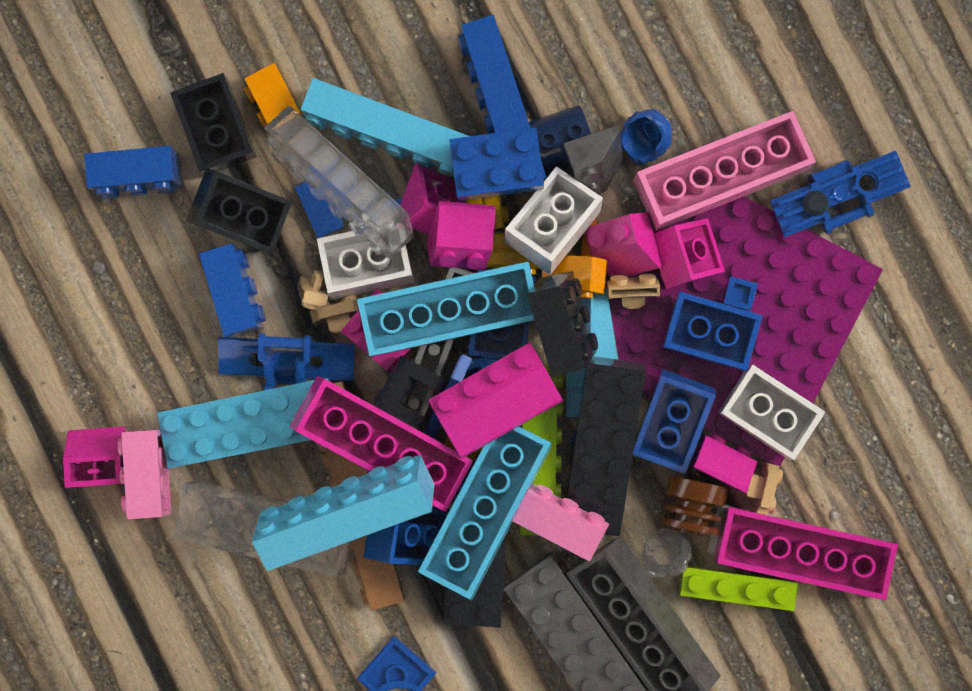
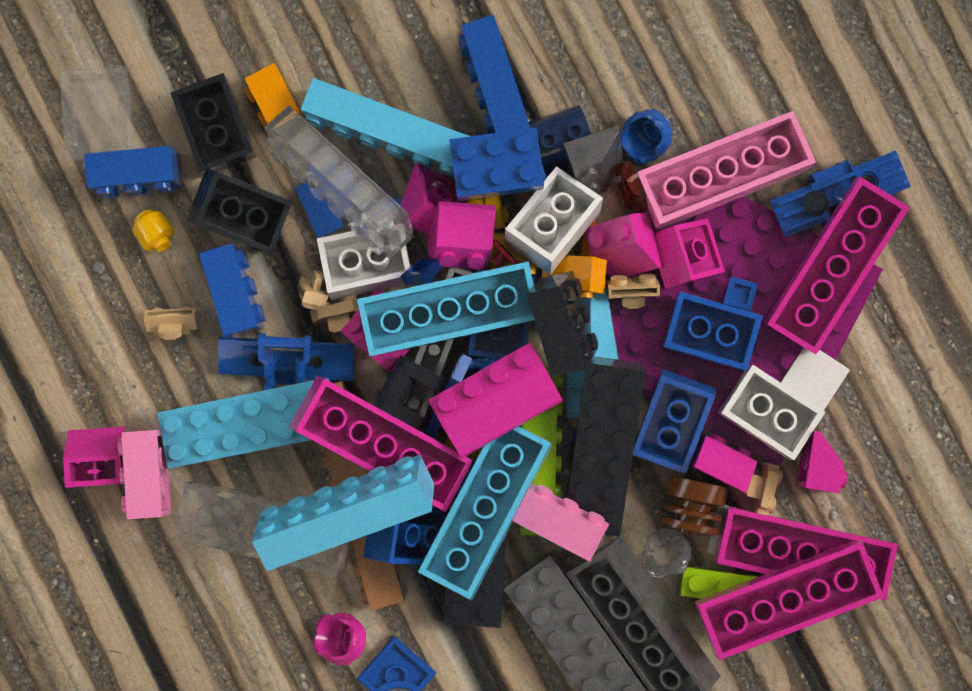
none -> clear piece [59,66,134,161]
none -> yellow head [132,209,175,252]
none -> tan piece [144,306,198,340]
none -> dark pink hair [313,613,366,665]
none -> clear blue plate [400,259,442,286]
none -> dark red plant [491,239,519,267]
none -> clear red tile [615,160,648,214]
none -> dark pink brick [694,540,884,660]
none -> dark pink brick [764,177,910,354]
none -> white sticker [781,348,849,411]
none -> dark pink slope [796,431,847,494]

